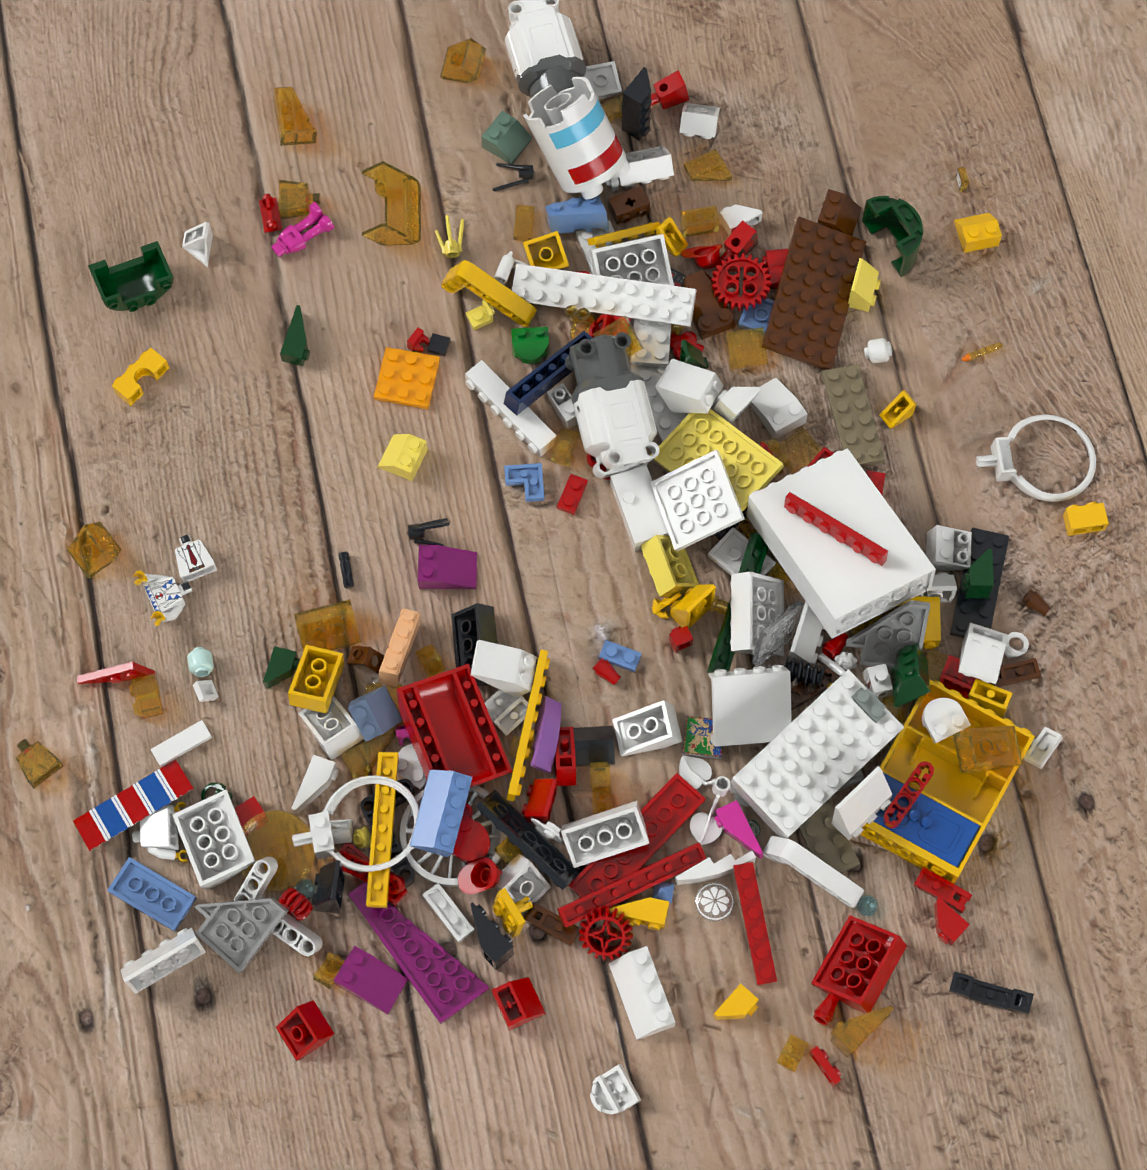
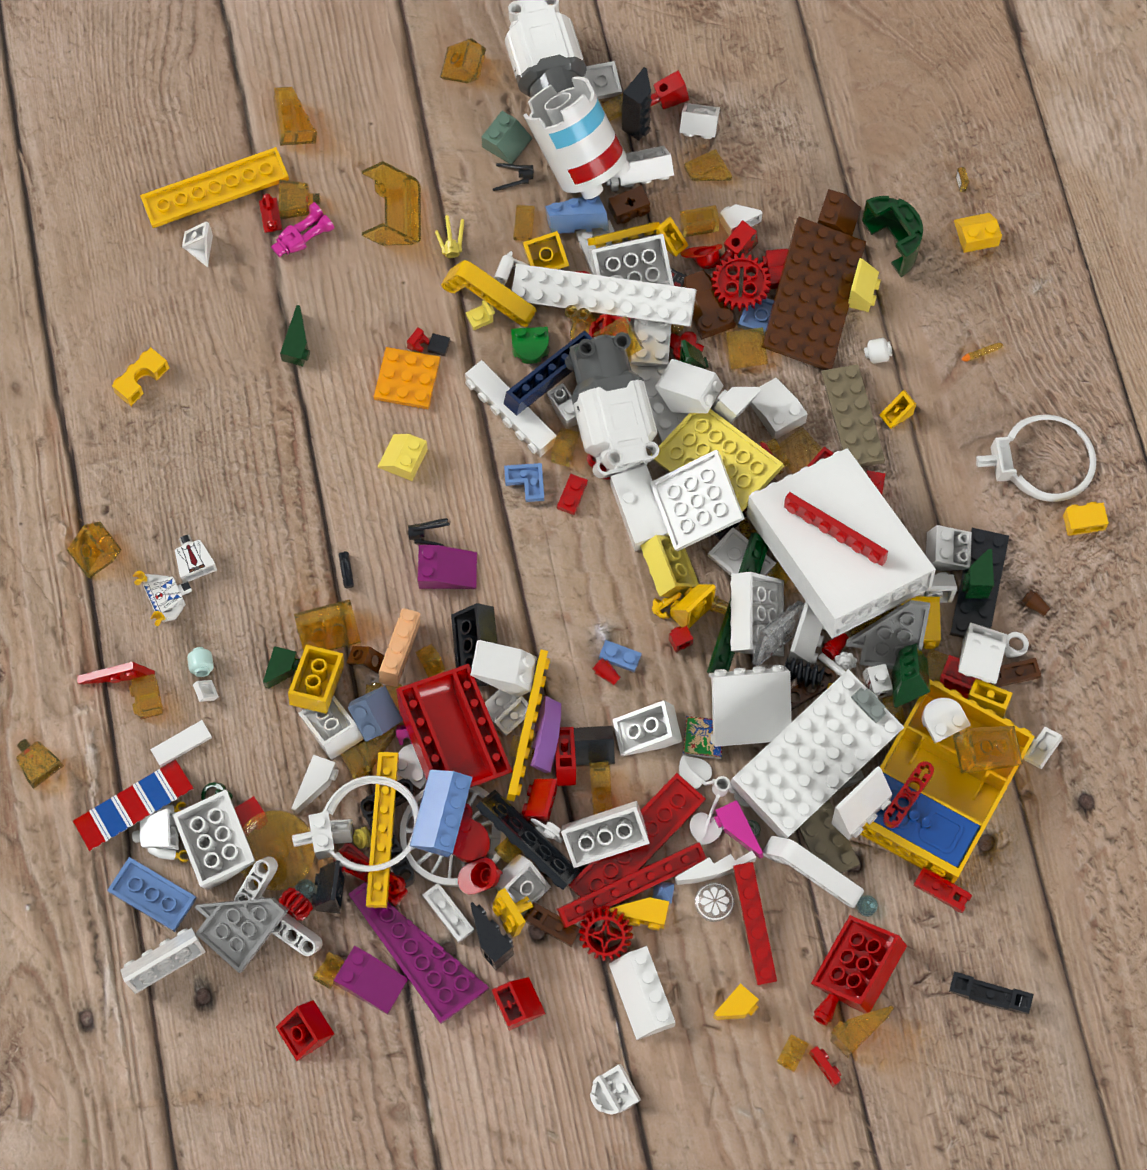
dark green cylinder [88,241,174,312] -> none
red slope [934,897,970,946] -> none
none -> yellow plate [140,147,289,228]

